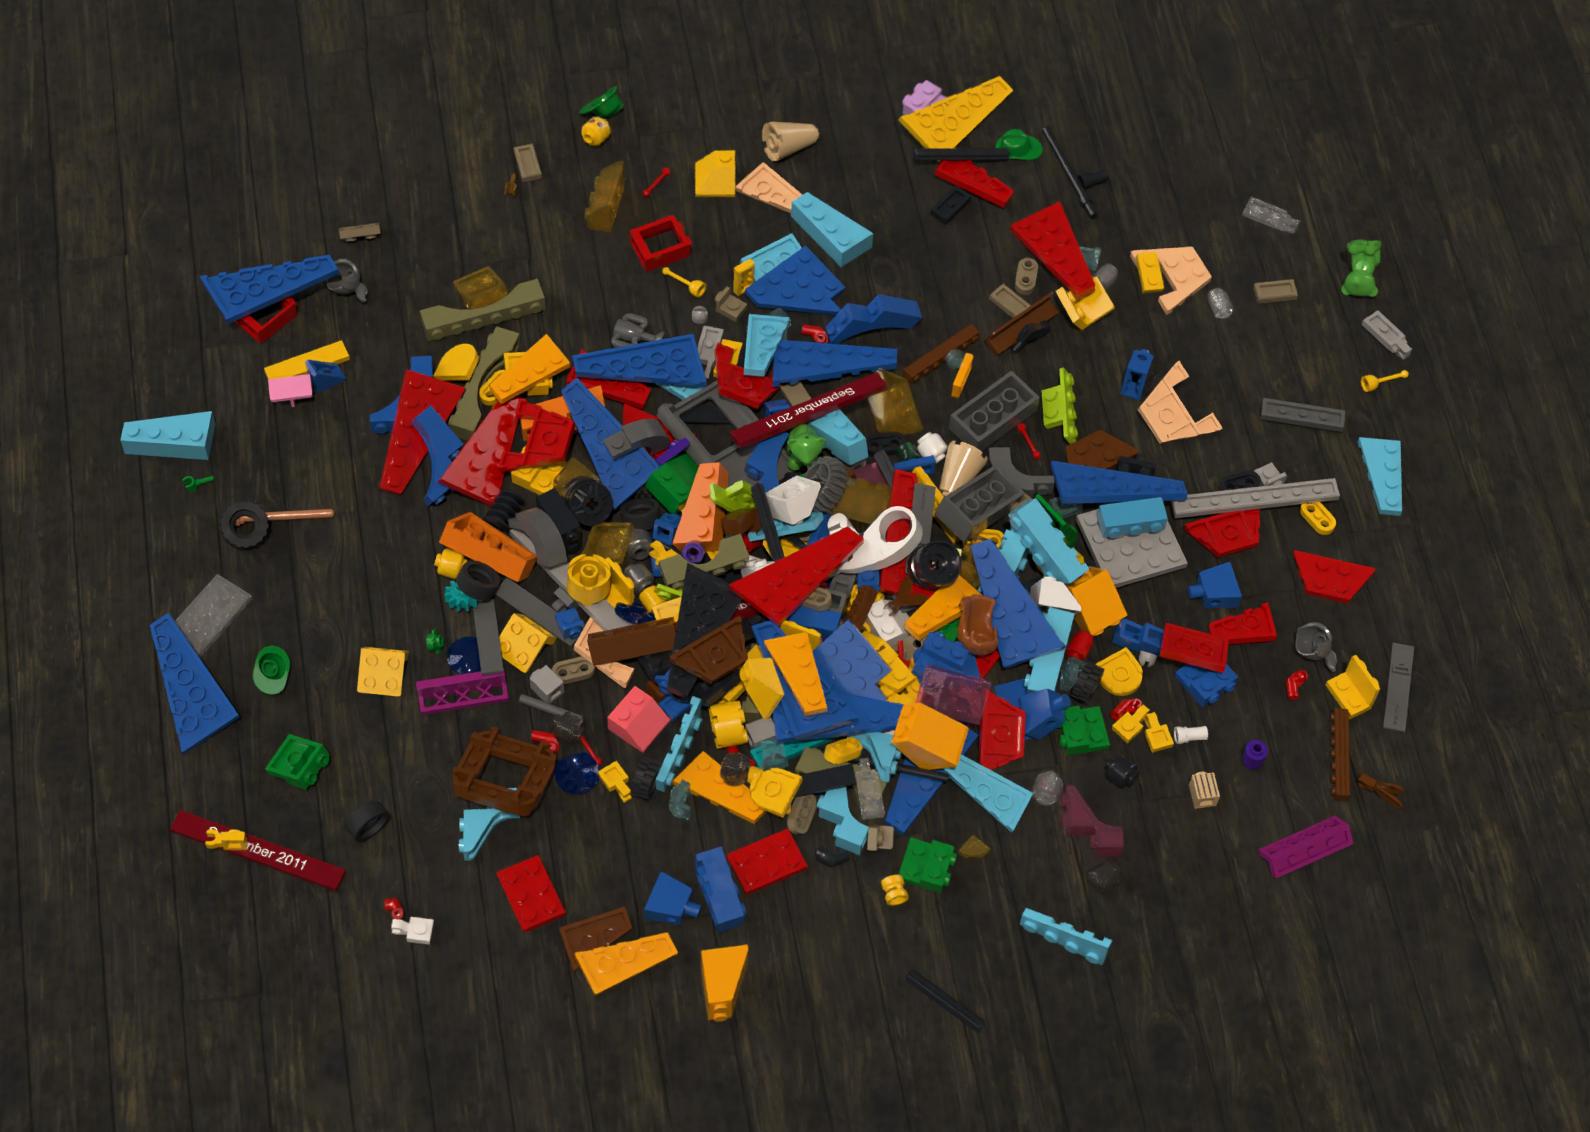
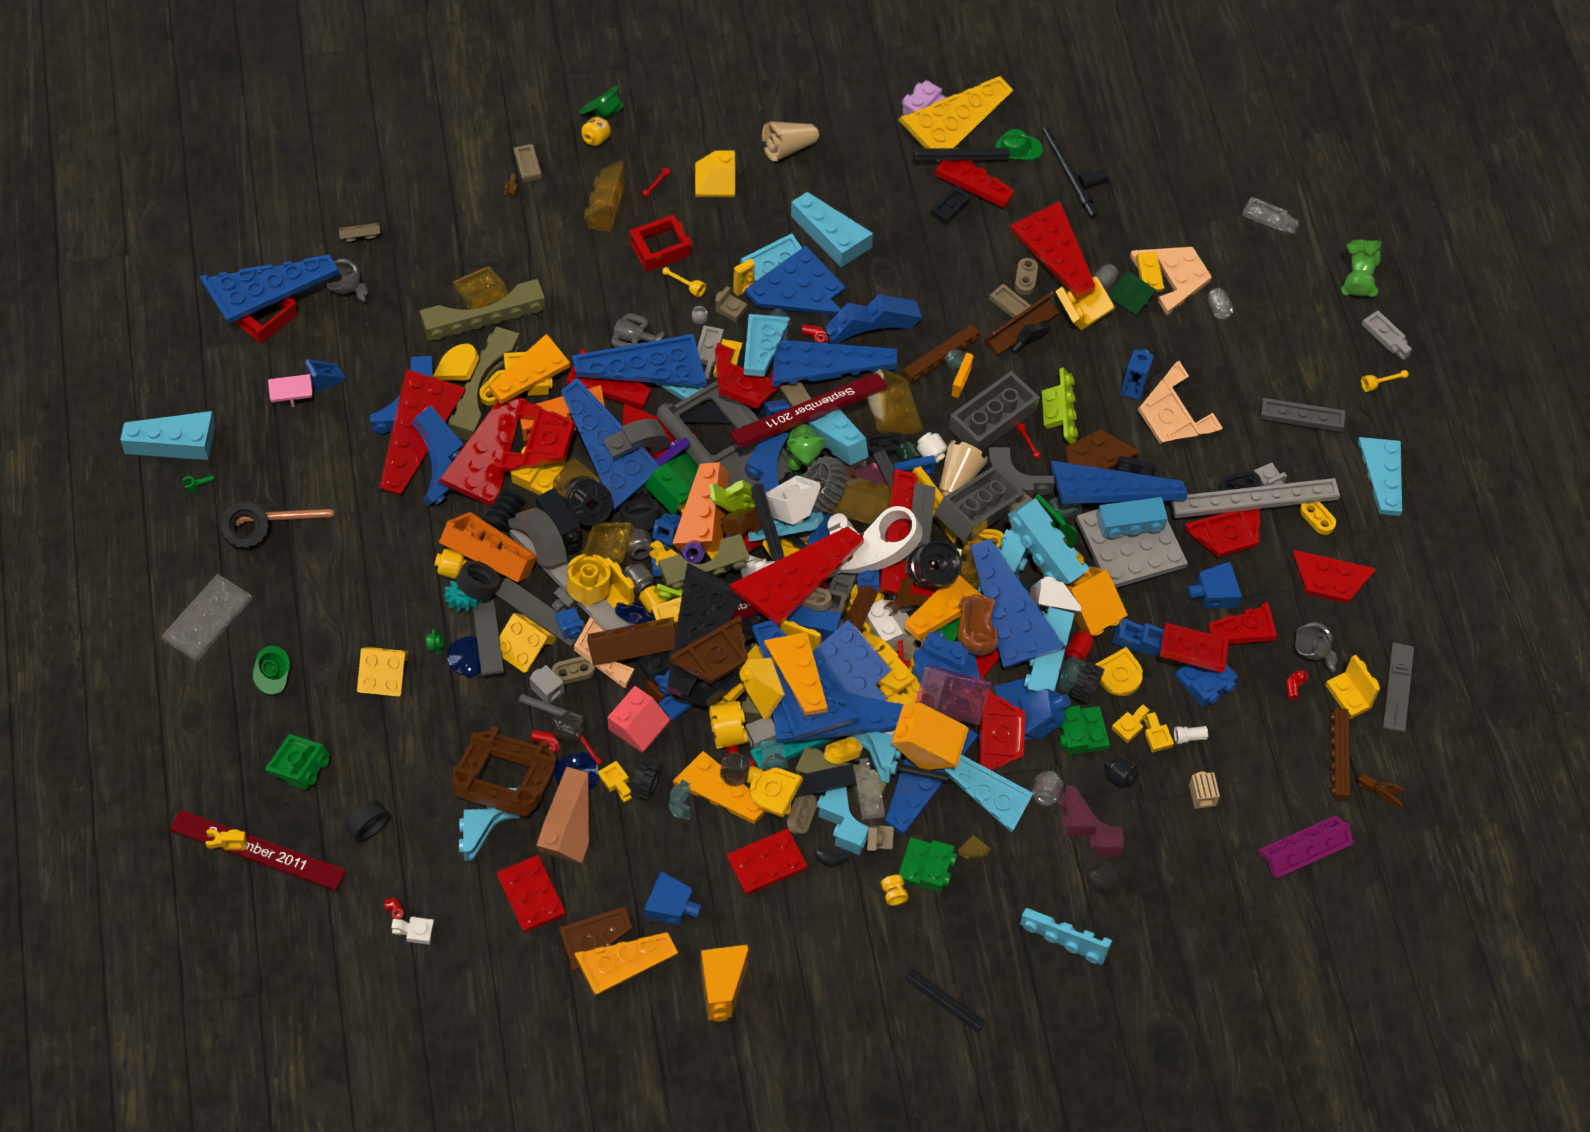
blue wing [150,613,240,755] -> none
yellow tile [264,340,350,379] -> none
magenta fence [416,668,509,715] -> none
medium azure wing [656,696,703,792] -> none
blue wedge [695,846,747,933] -> none
light nougat wing [735,162,802,213] -> none
clear light blue tile [1079,247,1101,271] -> none
red arm [1110,698,1142,720] -> none
light grey hinge [1139,651,1157,668] -> none
dark purple brick [1242,740,1268,770] -> none
dark tan tile [1253,279,1298,304] -> none
none -> nougat wedge [537,767,589,864]
none -> dark green piece [1108,271,1156,316]

